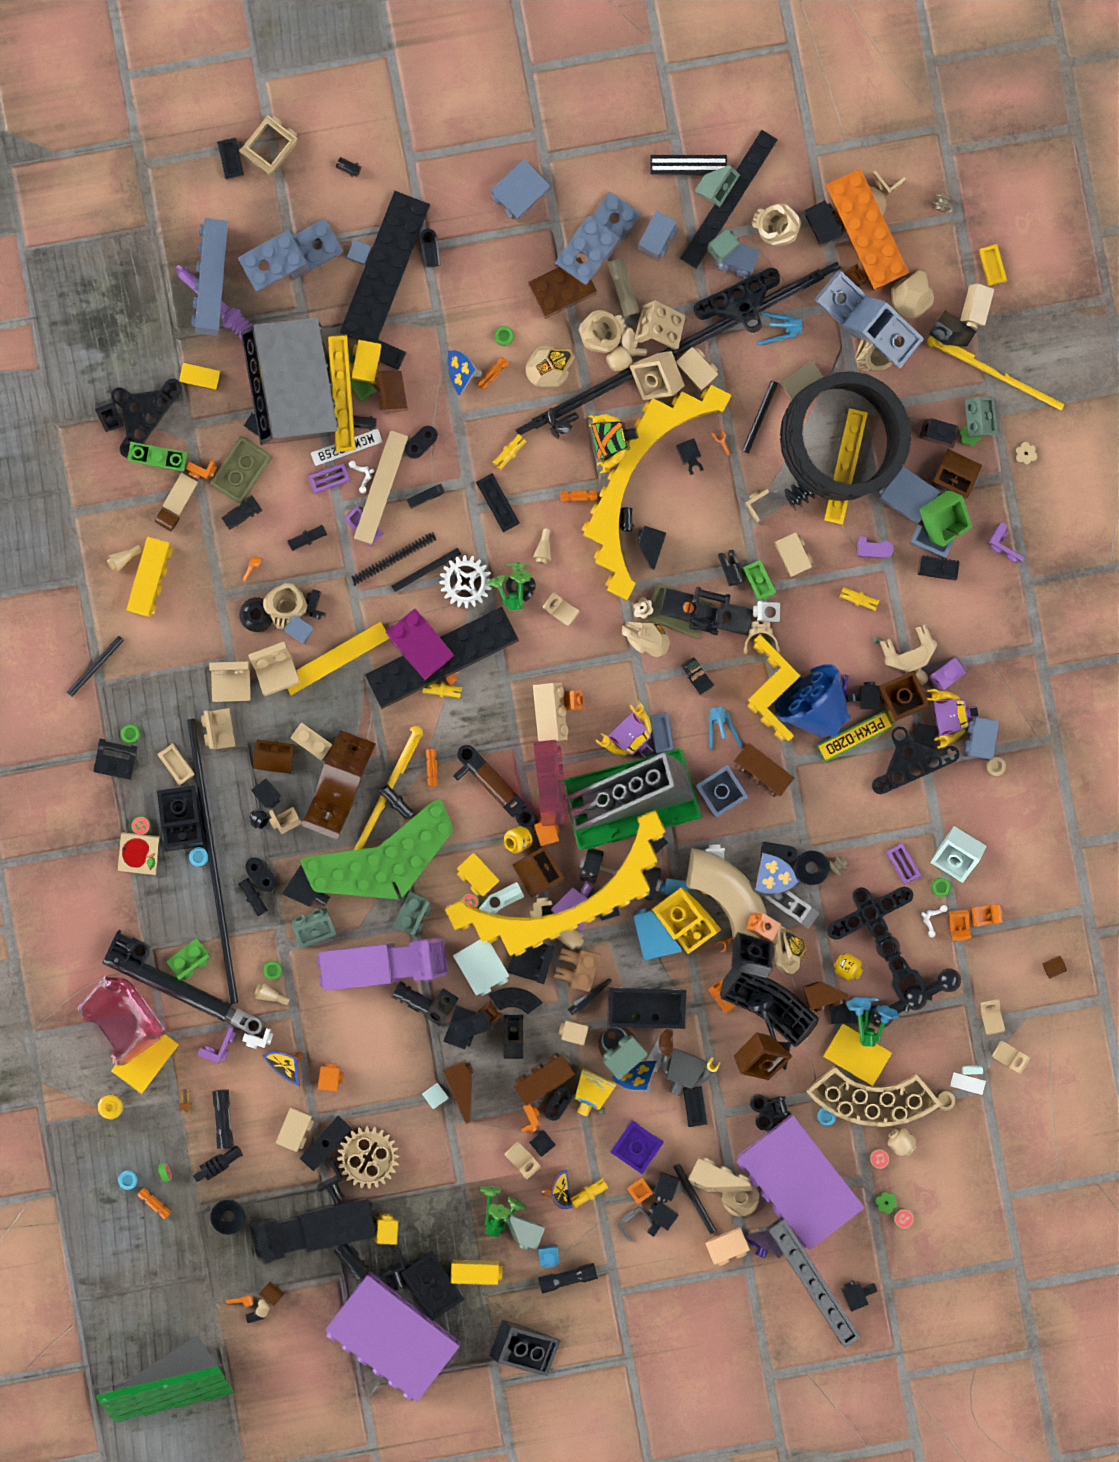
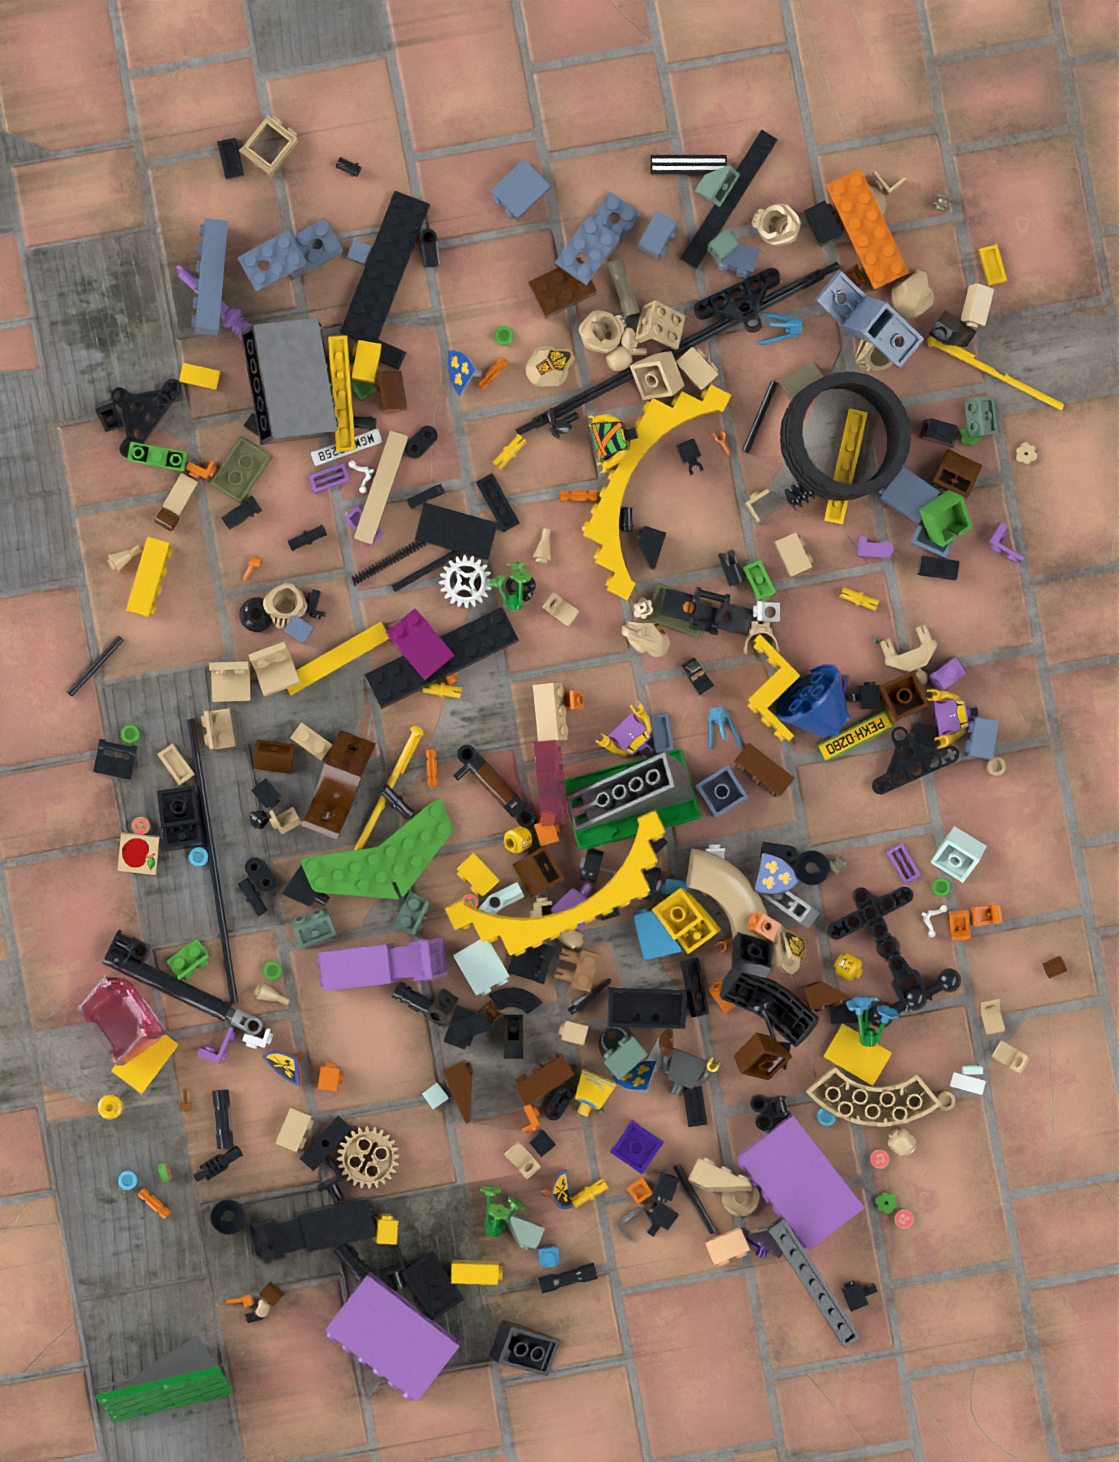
none -> black tile [414,502,498,560]
none -> black plate [680,957,709,1018]

